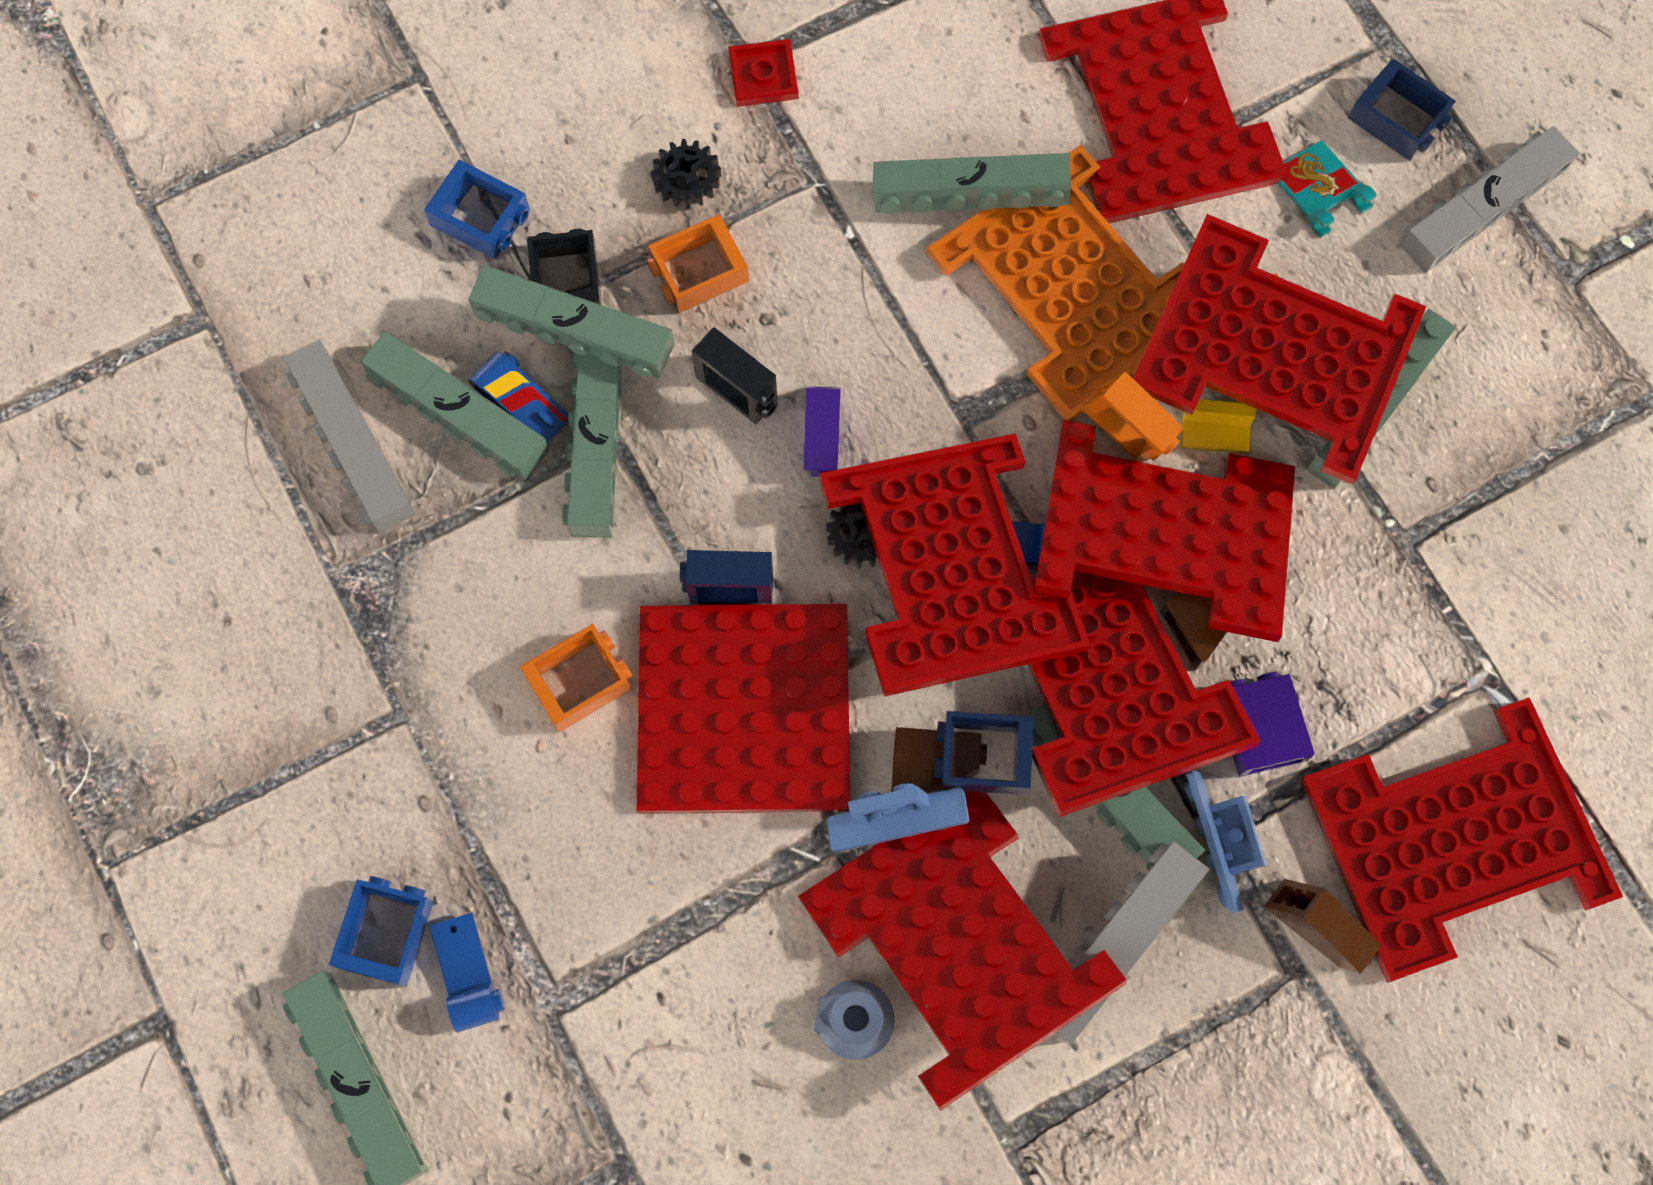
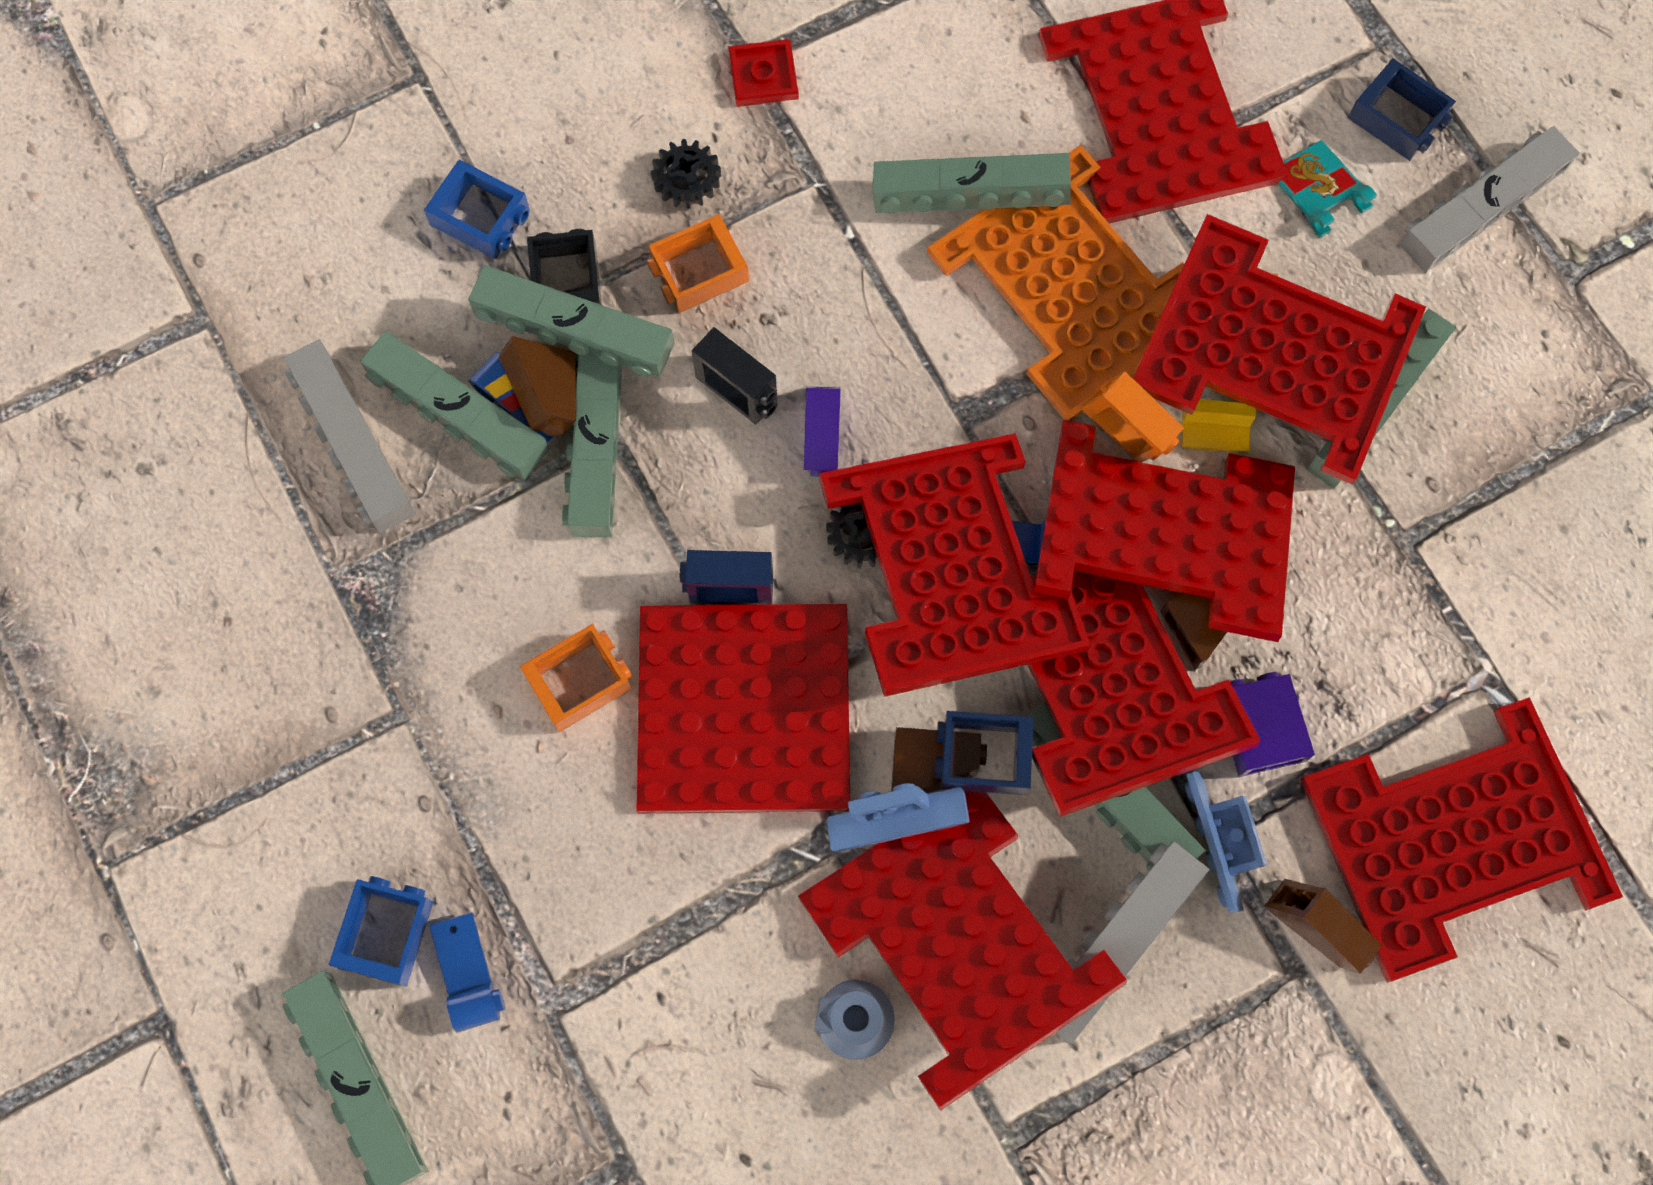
none -> reddish brown slope [499,336,576,436]

